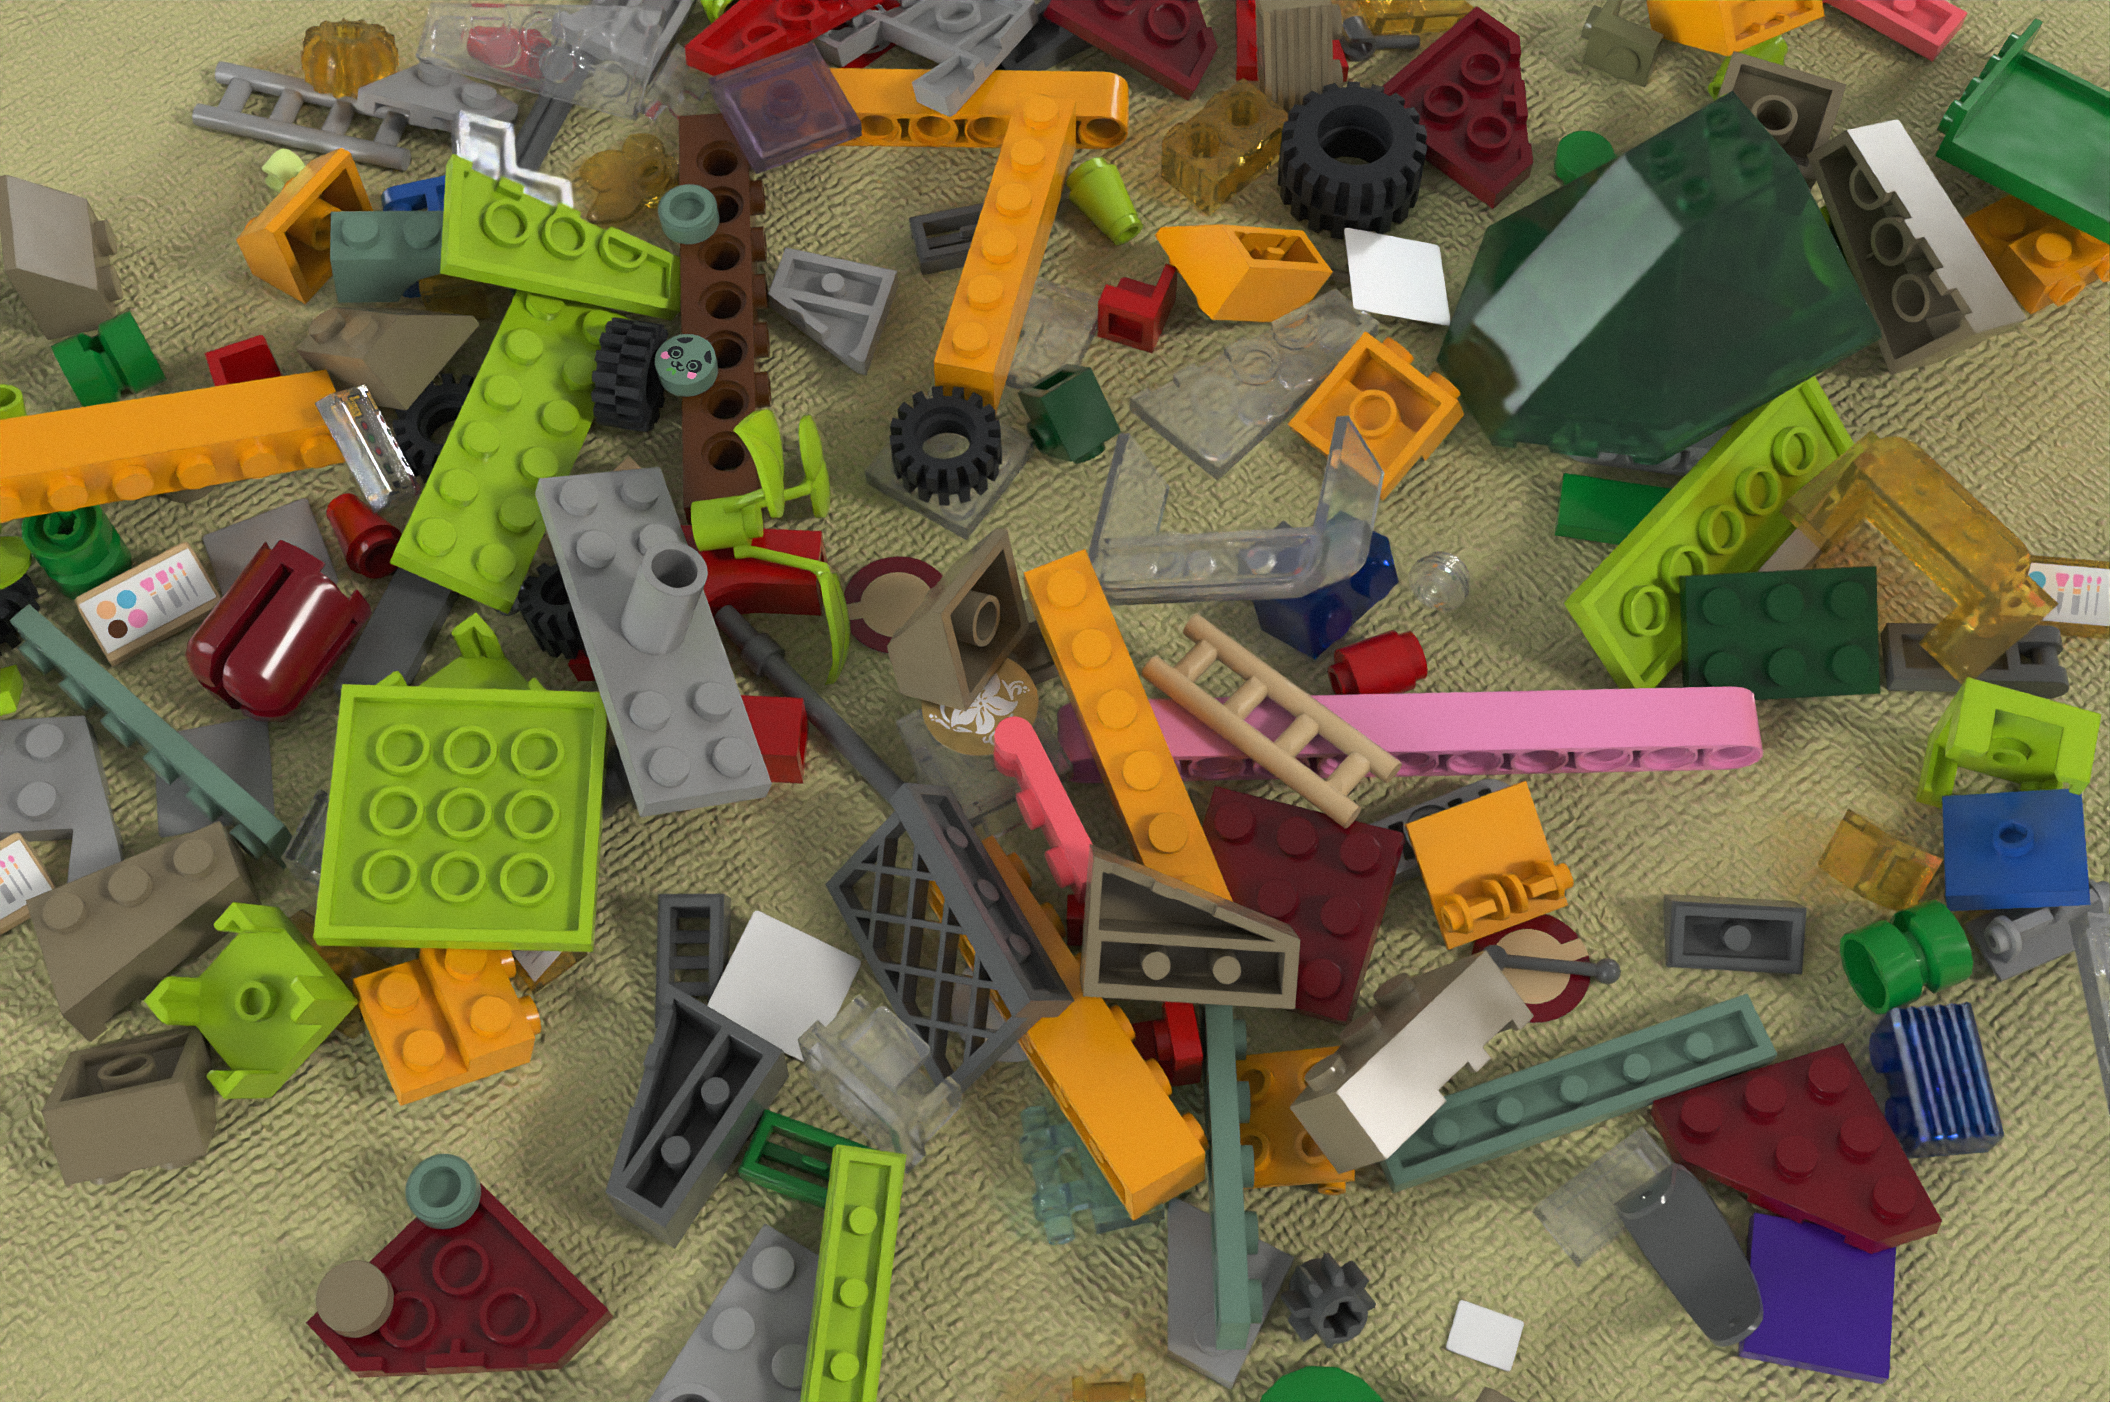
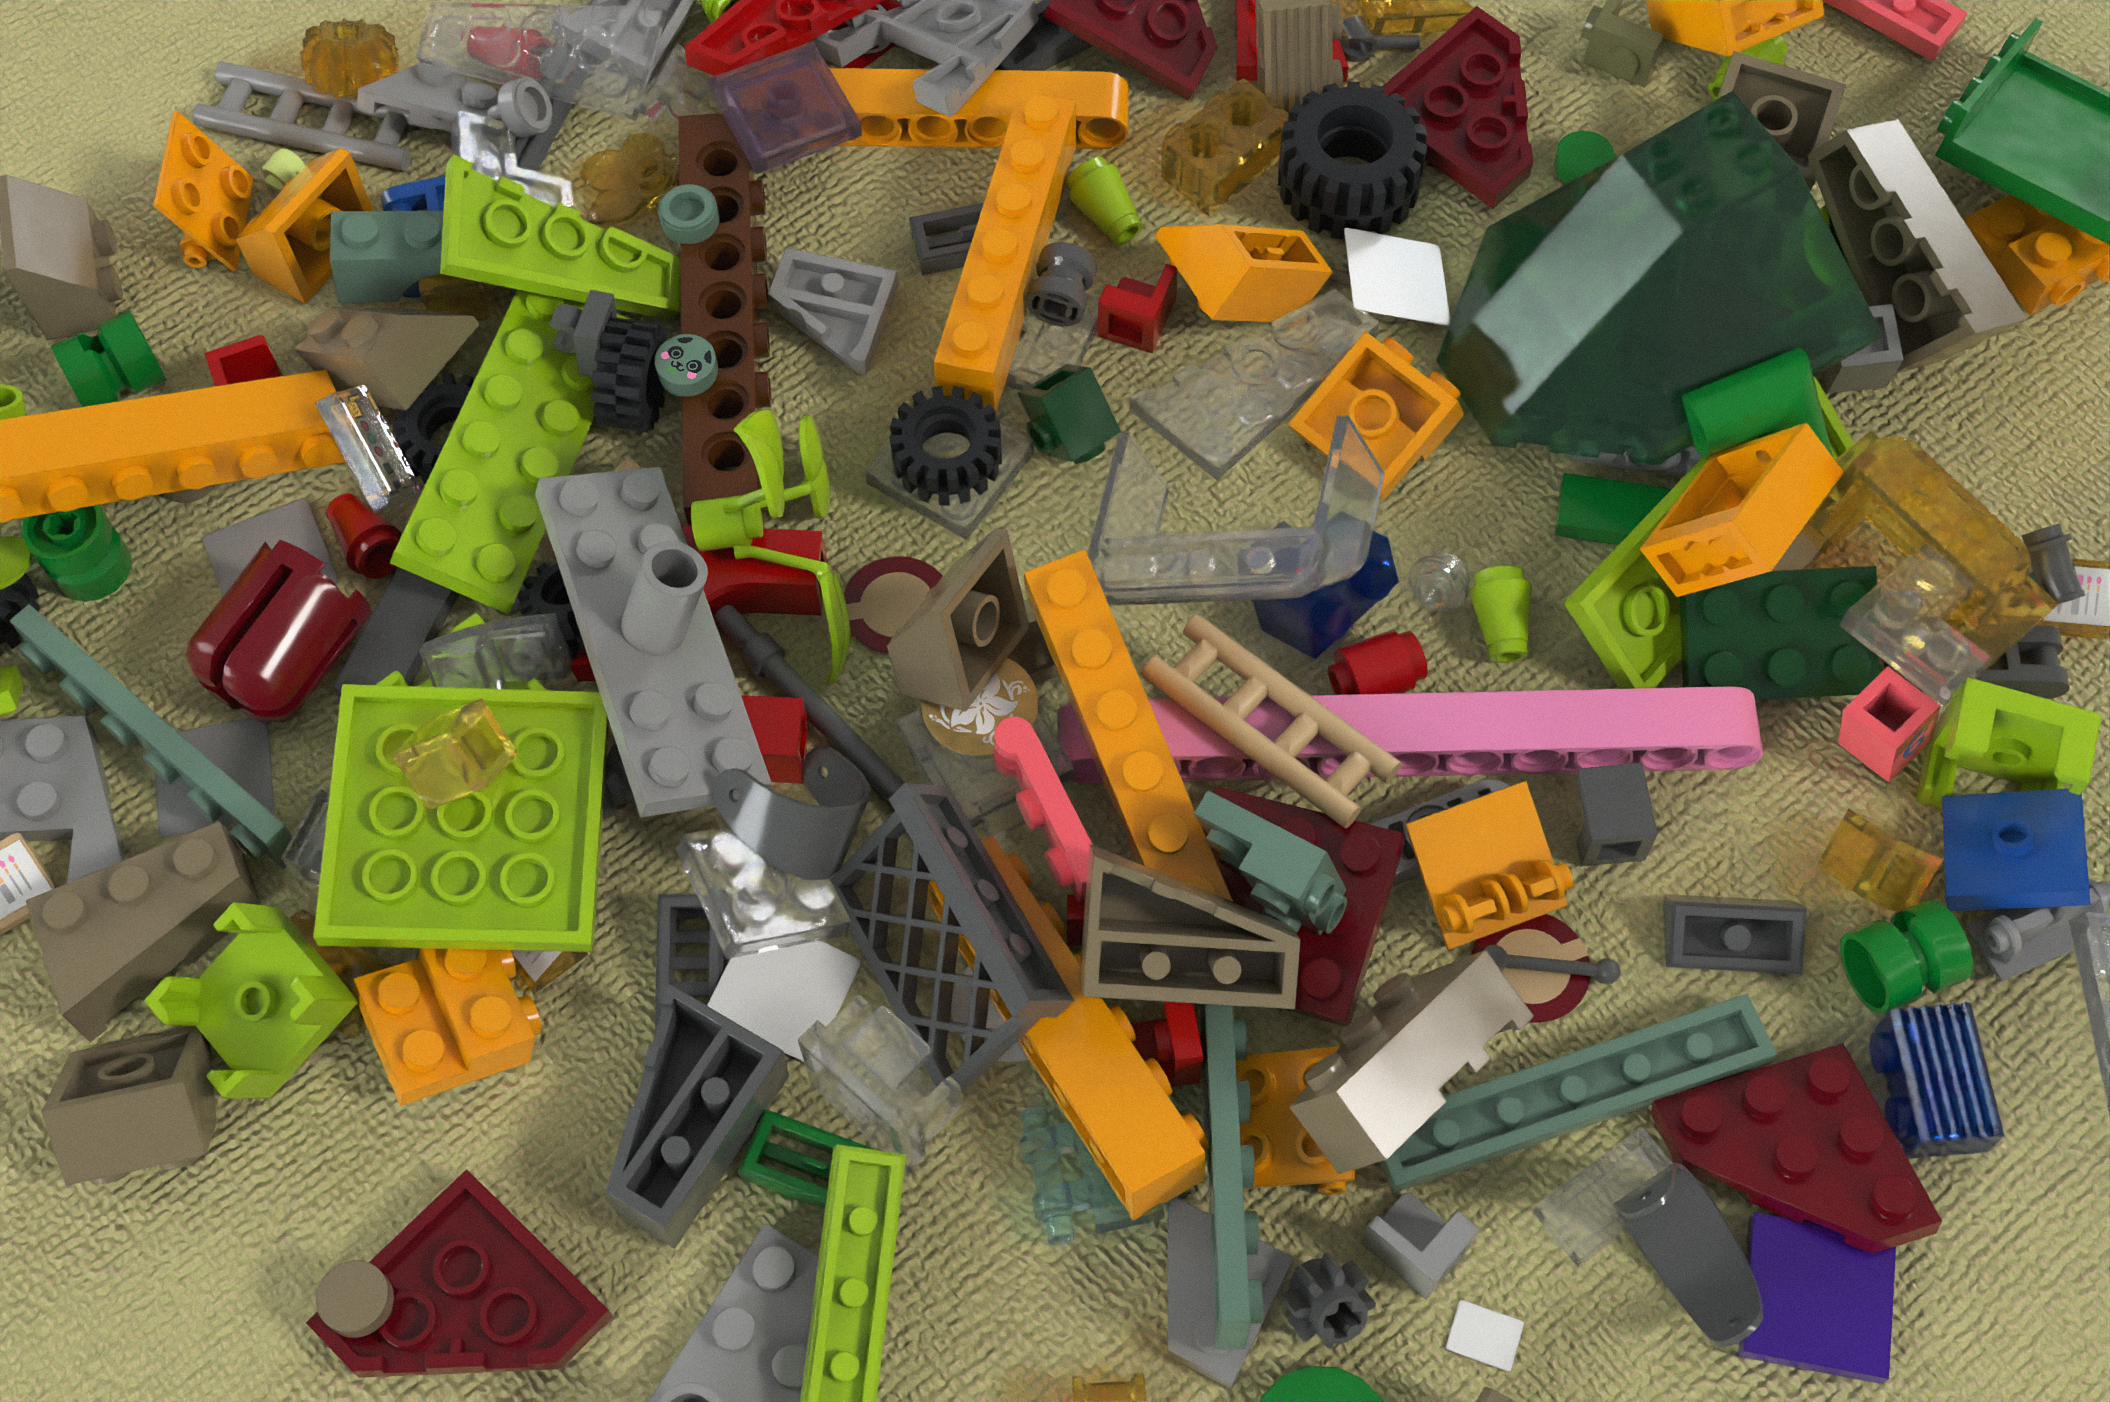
slope [74,542,221,667] -> none
sand green tile [405,1154,481,1229] -> none
none -> light orange hinge [153,110,254,271]
none -> clear yellow panel [391,698,519,809]
none -> clear slope [419,613,572,689]
none -> light grey tile [487,76,552,138]
none -> dark grey tile [550,290,617,377]
none -> clear plate [676,827,851,959]
none -> dark grey piece [713,746,871,880]
none -> dark grey wheel [1026,242,1097,327]
none -> sand green plate [1194,790,1347,935]
none -> light grey panel [1361,1192,1480,1300]
none -> lime cone [1469,565,1532,663]
none -> dark grey panel [1576,763,1658,867]
none -> light orange window [1640,422,1843,597]
none -> green brick [1681,347,1833,458]
none -> light grey panel [1817,304,1903,394]
none -> coral brick [1838,666,1940,783]
none -> clear plate [1839,543,1991,707]
none -> dark grey pin [2019,523,2086,608]

